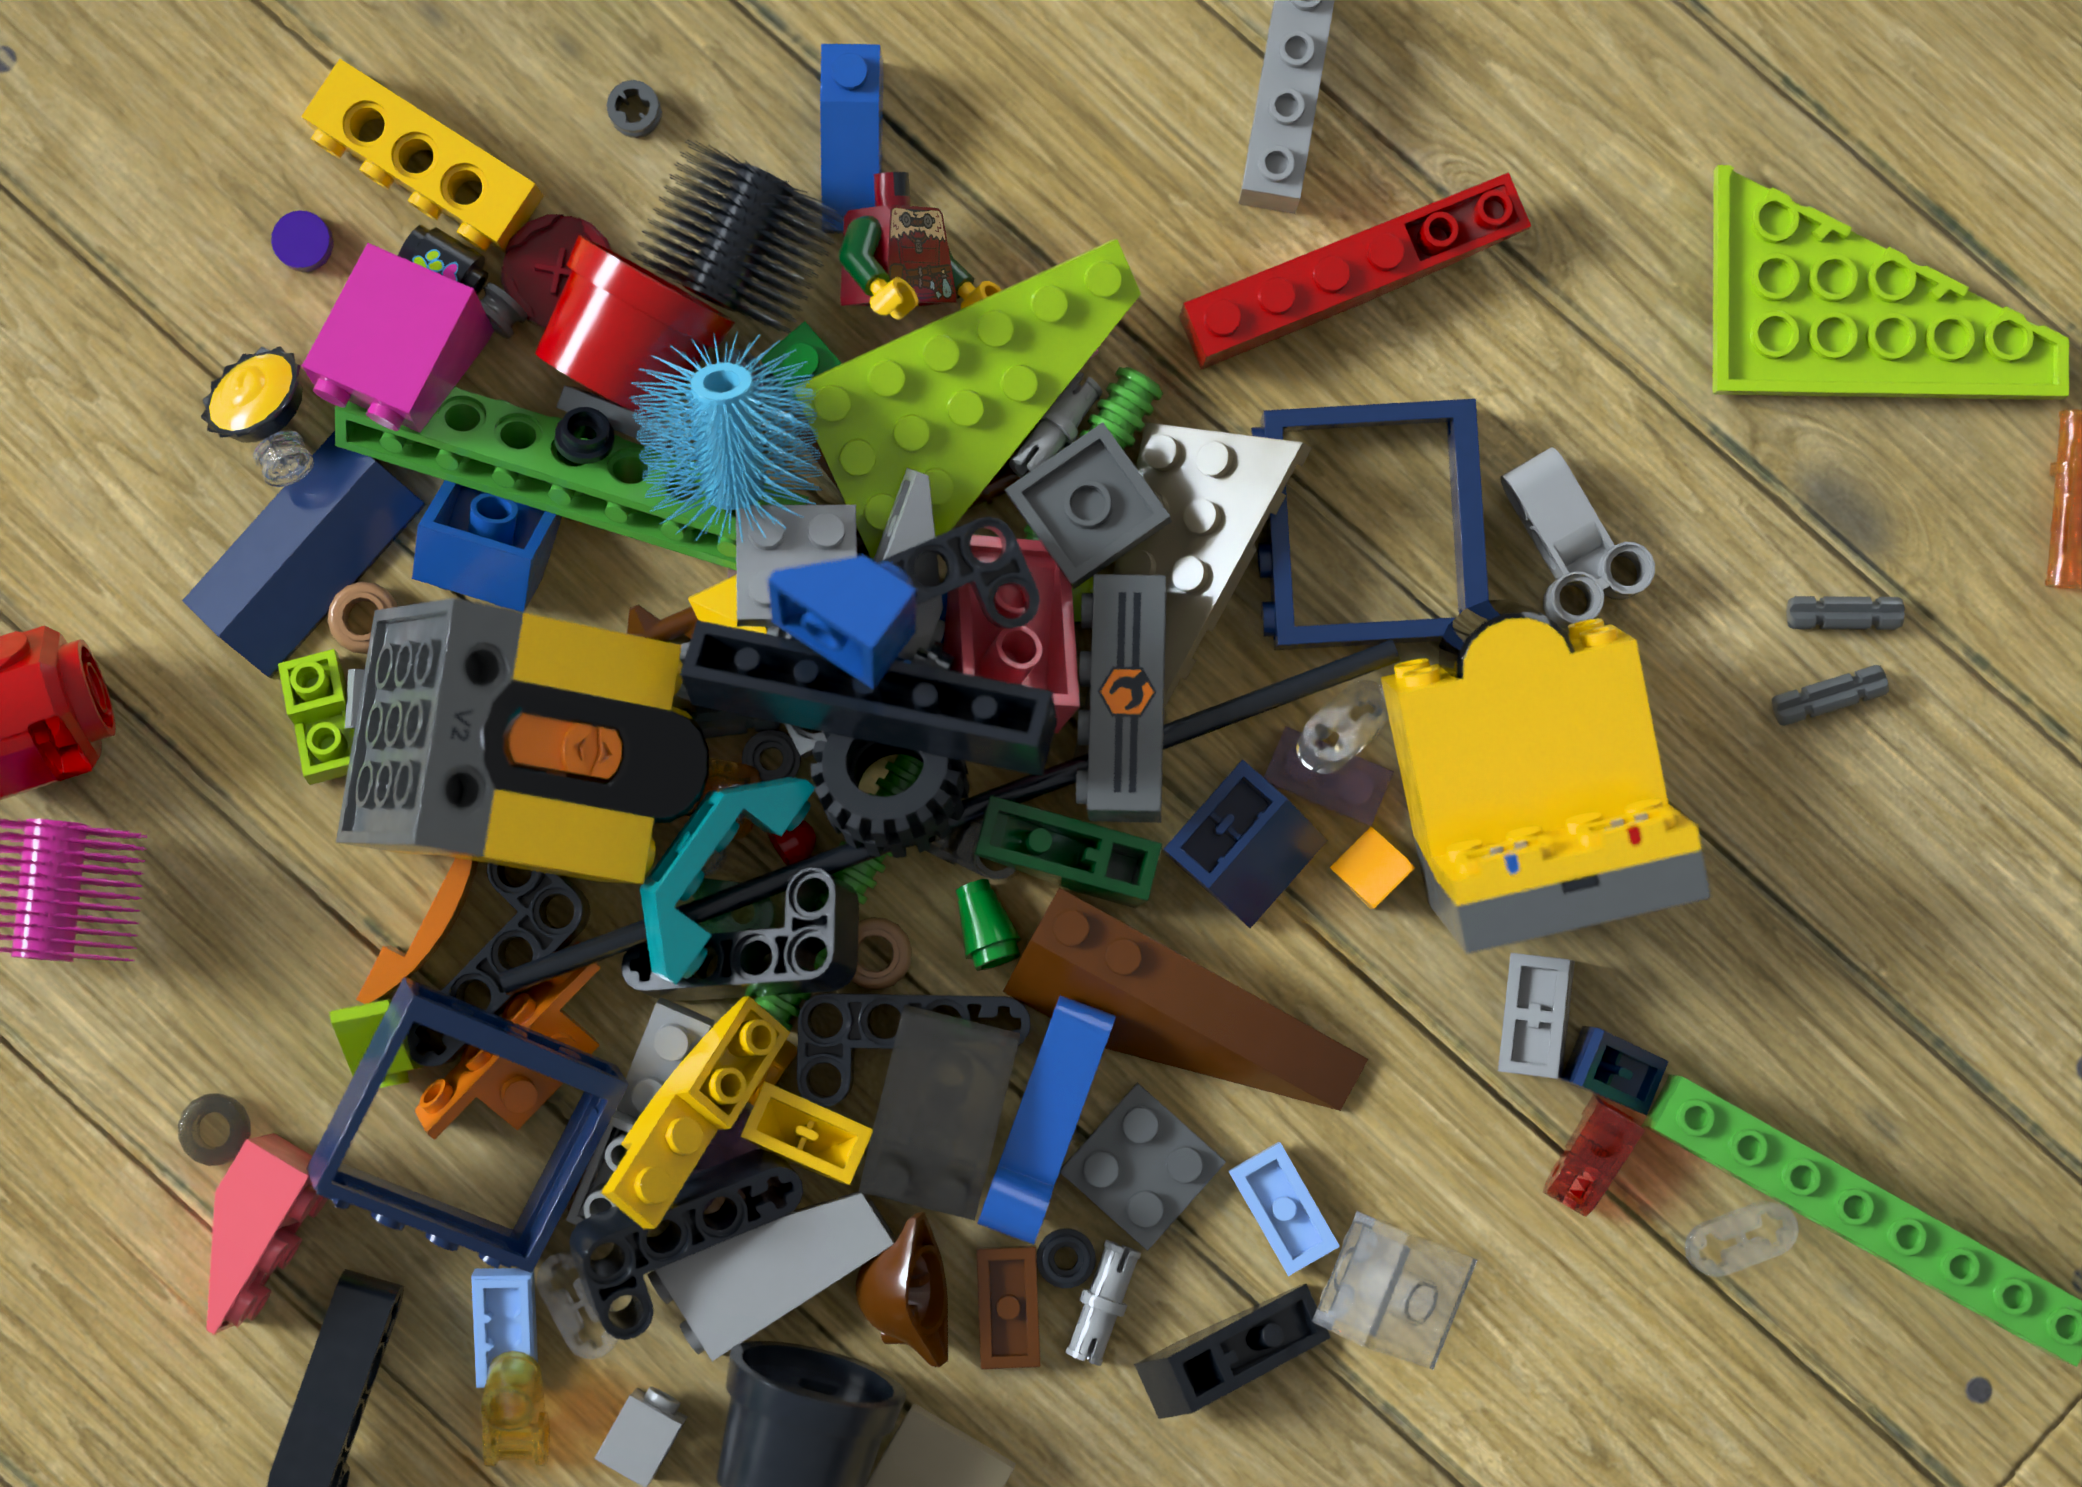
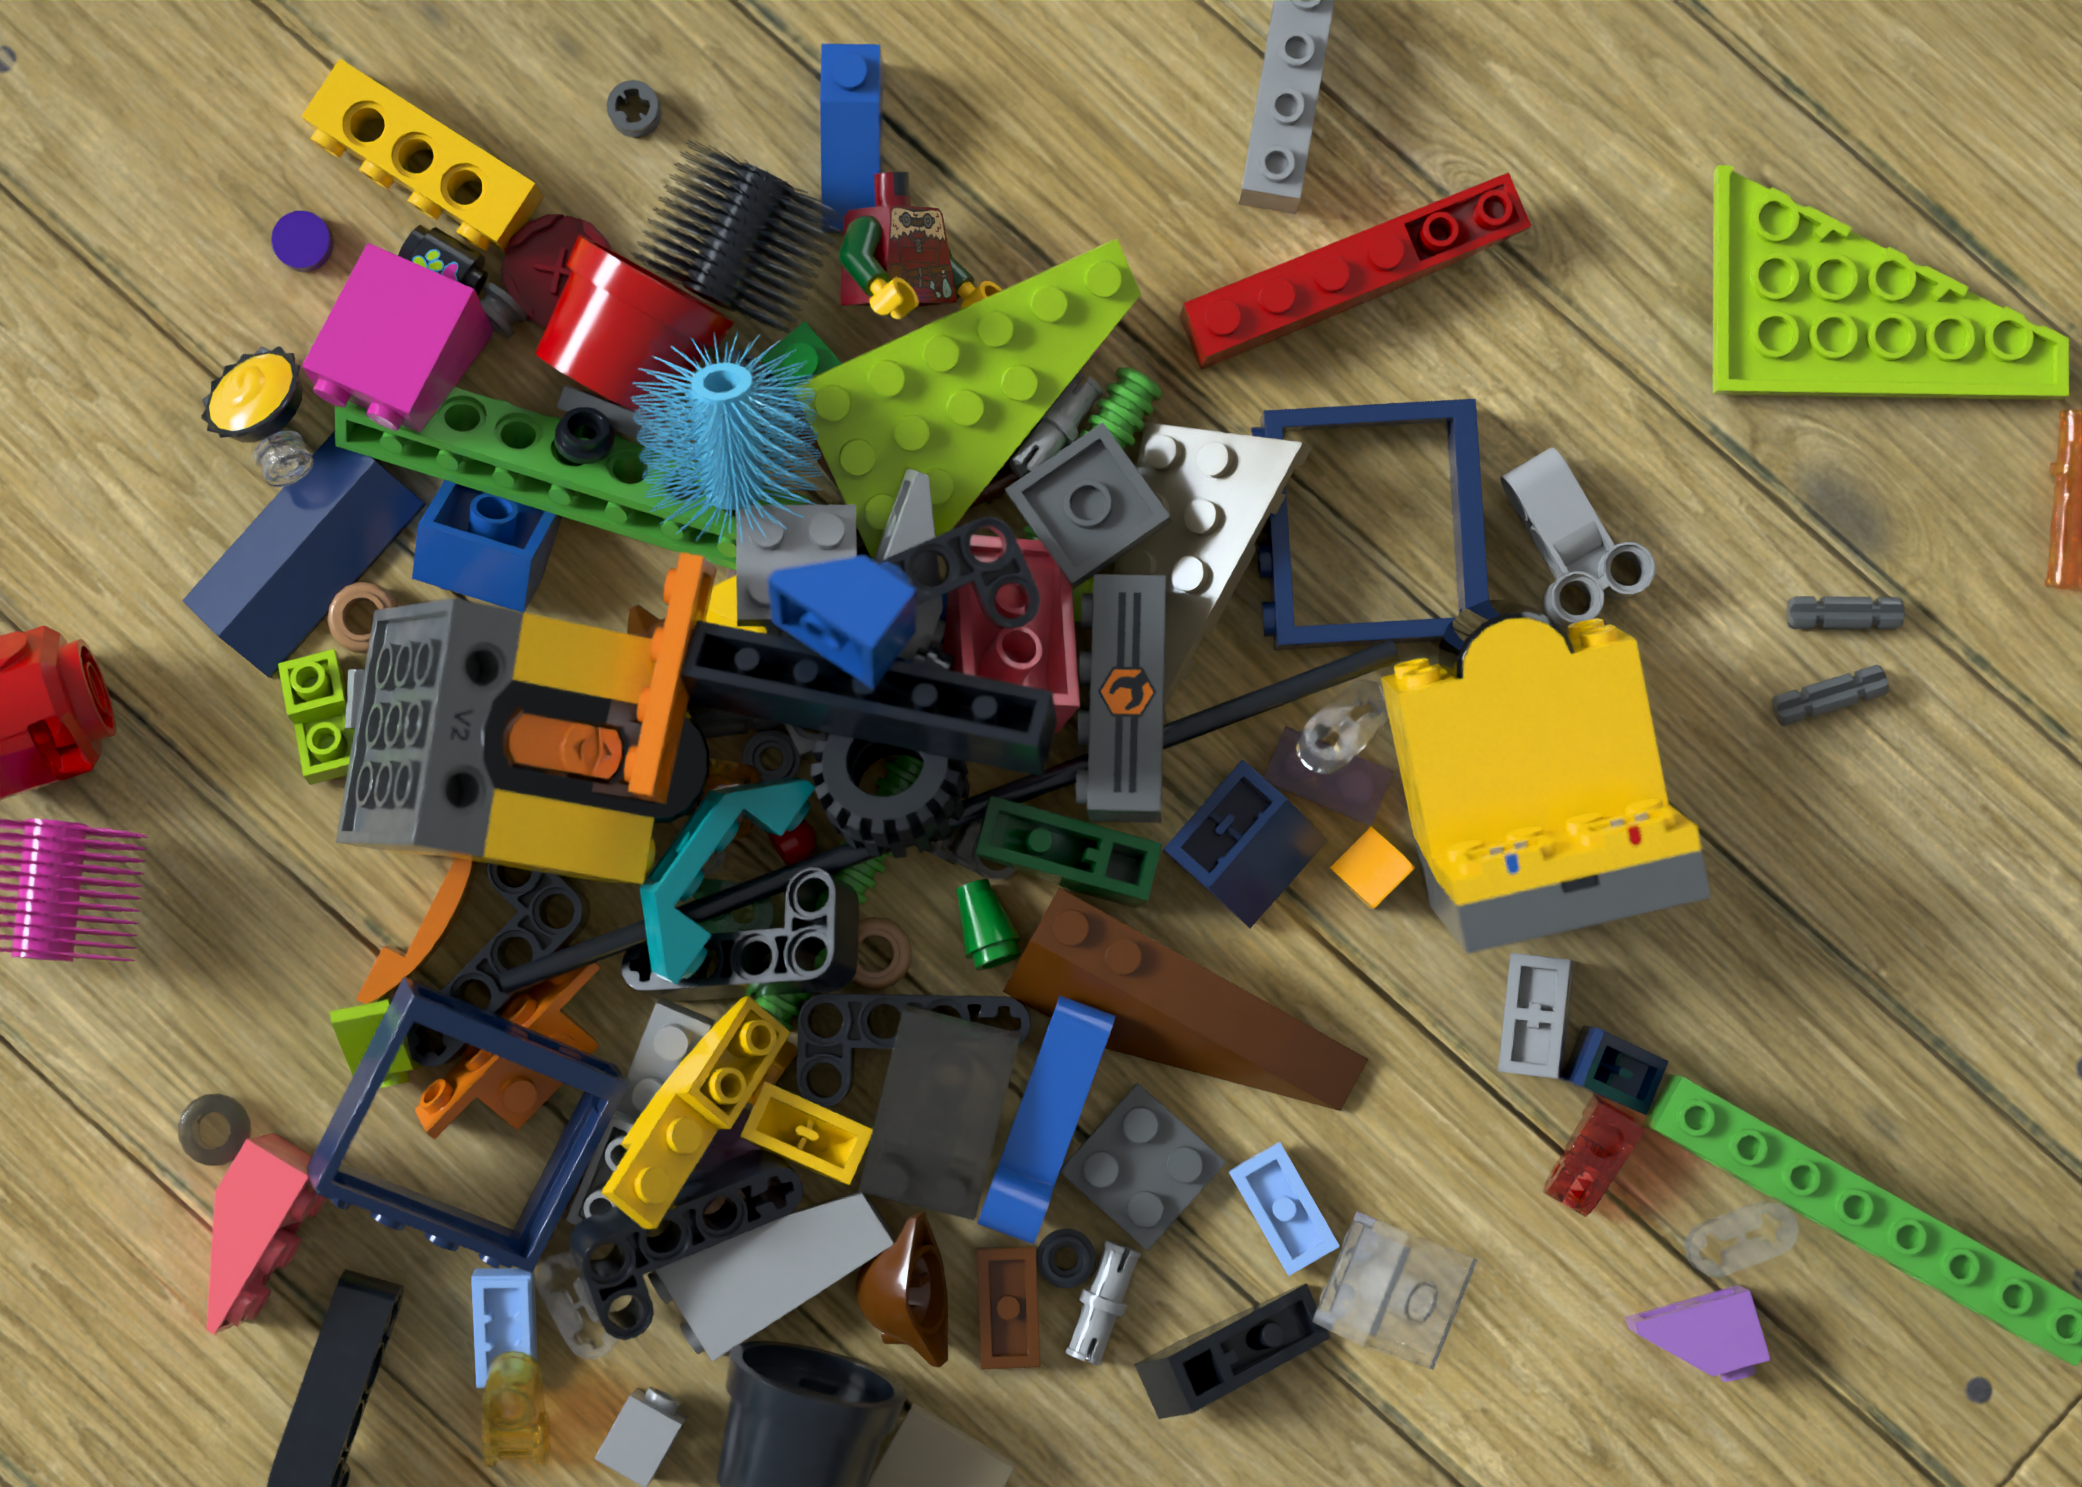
none -> orange plate [624,552,717,804]
none -> medium lavender slope [1625,1285,1770,1382]

